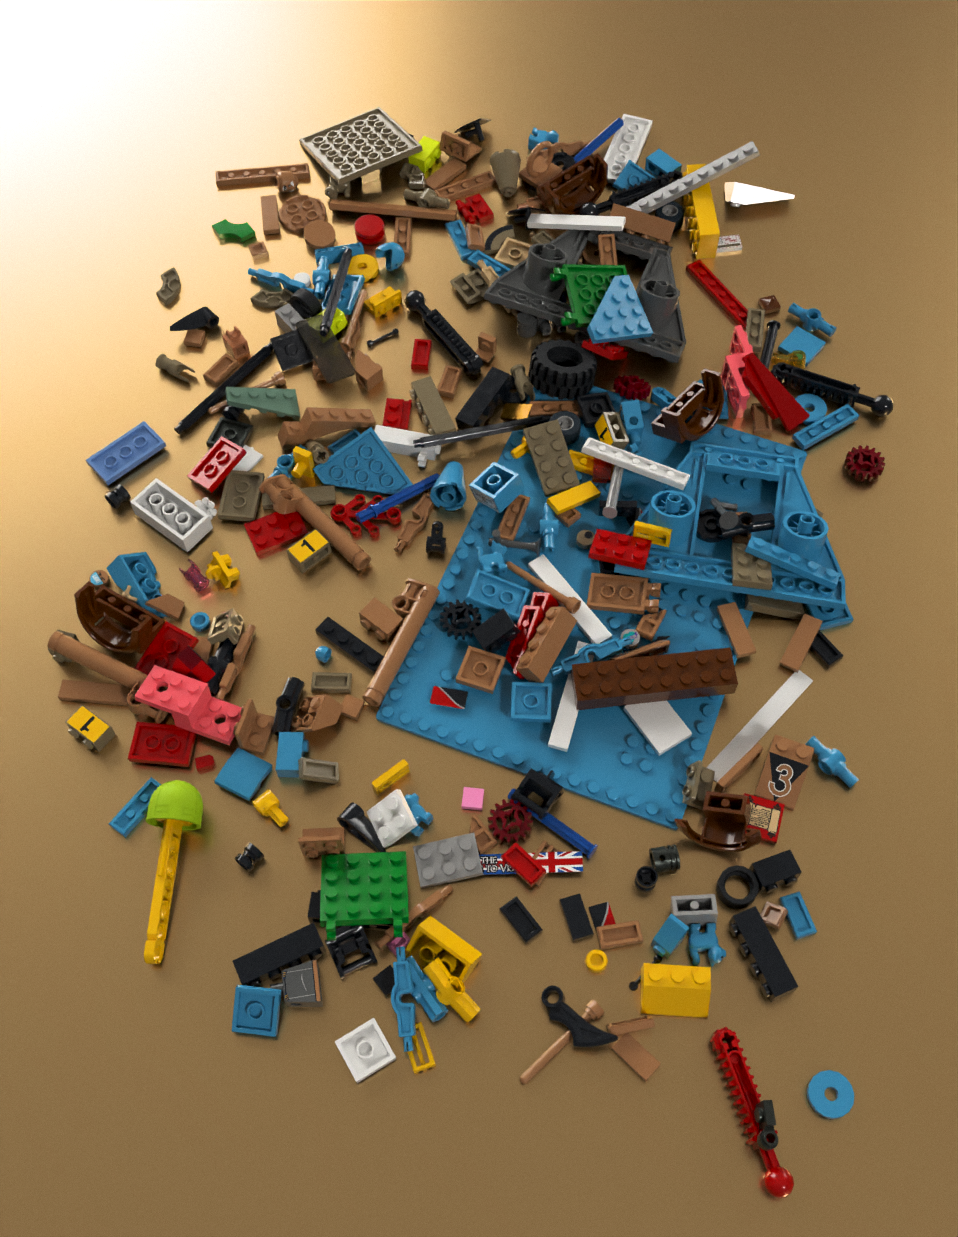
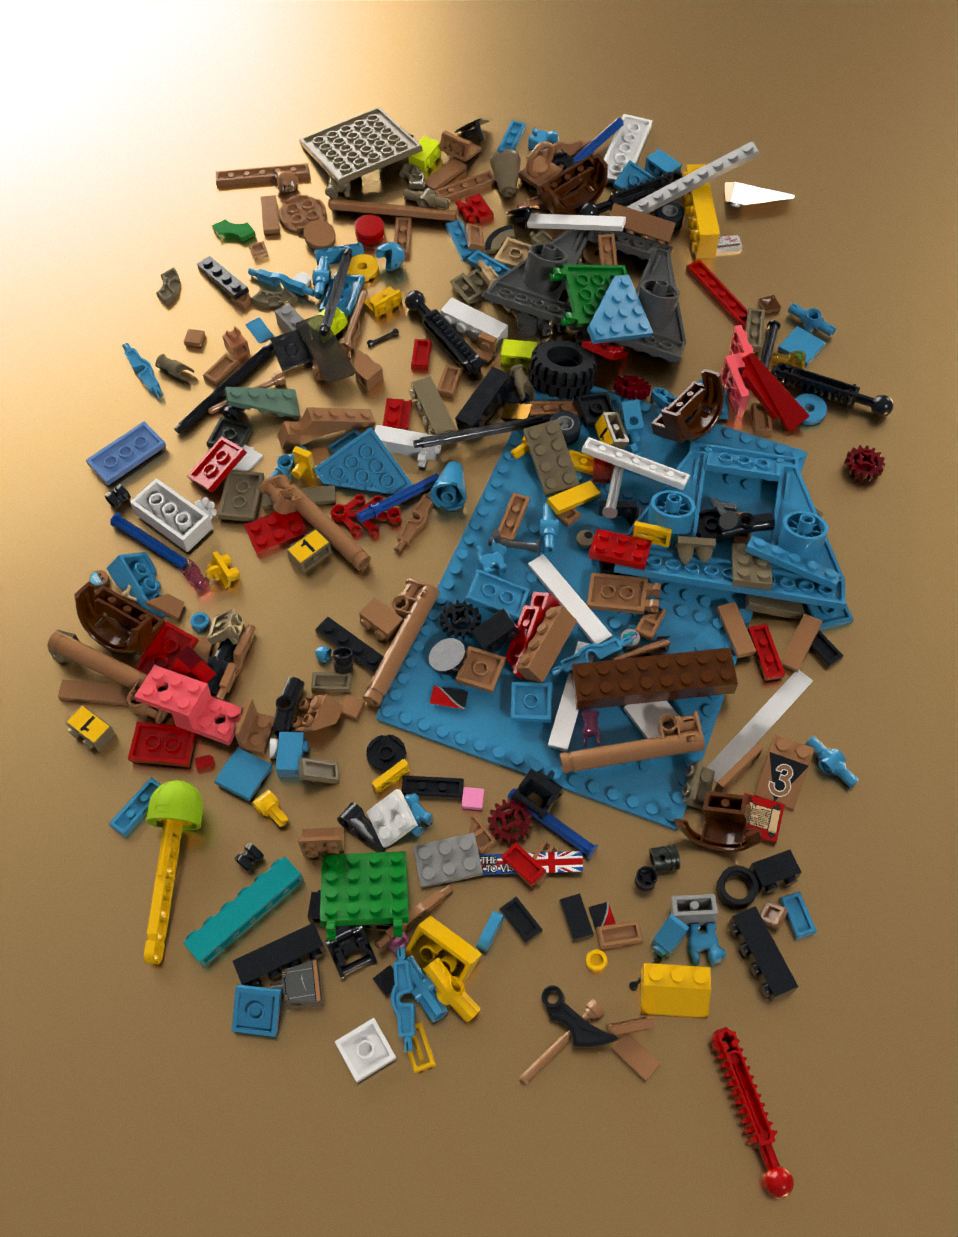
black piece [170,307,219,331] -> none
black tyre [290,288,322,321] -> none
dark tan piece [305,439,329,464] -> none
black piece [426,521,446,554] -> none
dark azure brick [469,462,525,513] -> none
medium nougat piece [505,561,581,614] -> none
pearl dark grey plate [754,1100,778,1151] -> none
dark azure plate [792,404,859,450] -> none
dark azure tile [807,1070,854,1119] -> none
none -> blue axle [110,513,188,568]
none -> dark azure piece [122,342,163,398]
none -> teal brick [183,856,304,967]
none -> plate [197,256,249,300]
none -> medium nougat tile [231,293,251,310]
none -> dark azure sticker [245,317,274,343]
none -> white tile [270,738,278,759]
none -> black wheel [333,647,353,674]
none -> black tile [366,734,407,773]
none -> black tile [401,775,464,800]
none -> tile [429,638,467,675]
none -> white brick [440,297,508,349]
none -> dark azure beam [476,911,504,952]
none -> dark azure tile [497,120,526,153]
none -> neon yellow brick [501,339,537,369]
none -> medium nougat piece [560,711,705,774]
none -> clear pink piece [581,710,601,747]
none -> dark tan tile [674,536,716,565]
none -> red plate [748,623,785,681]

